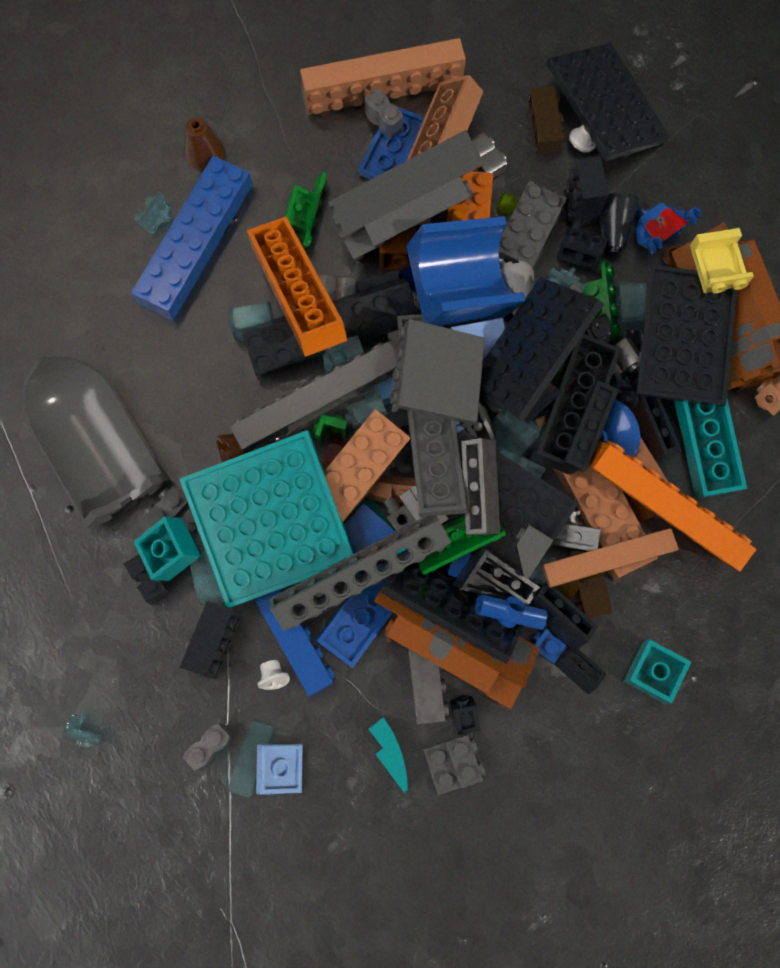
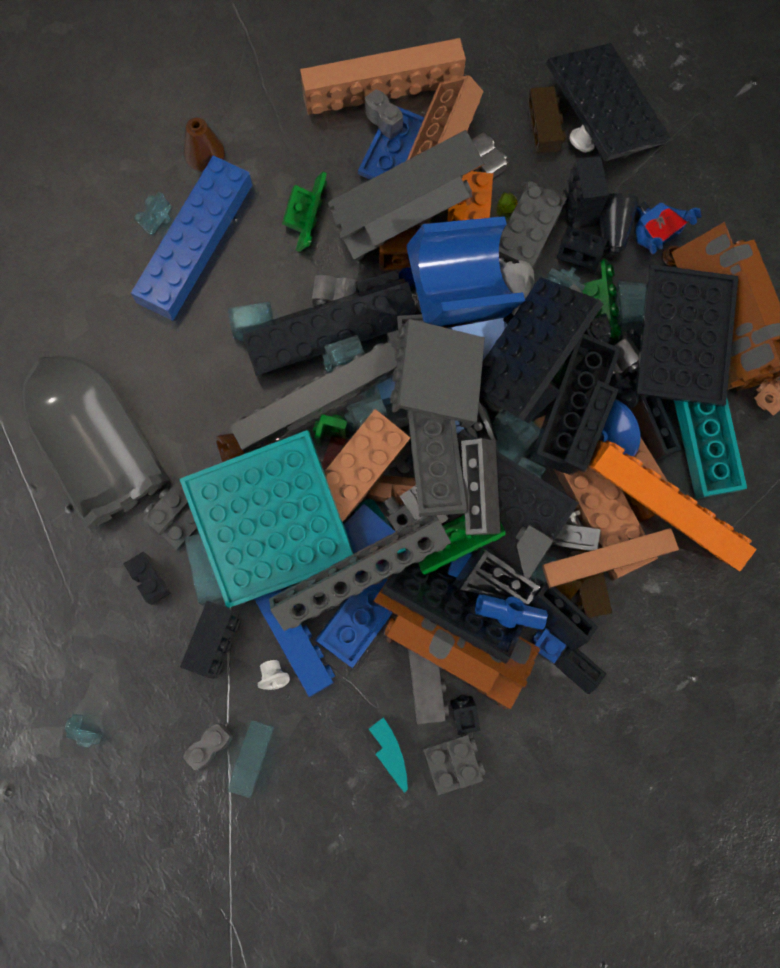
teal brick [134,517,201,581] -> none
orange brick [247,216,347,357] -> none
light blue tile [256,744,303,795] -> none
teal brick [623,639,691,704] -> none
light yellow panel [690,228,754,293] -> none

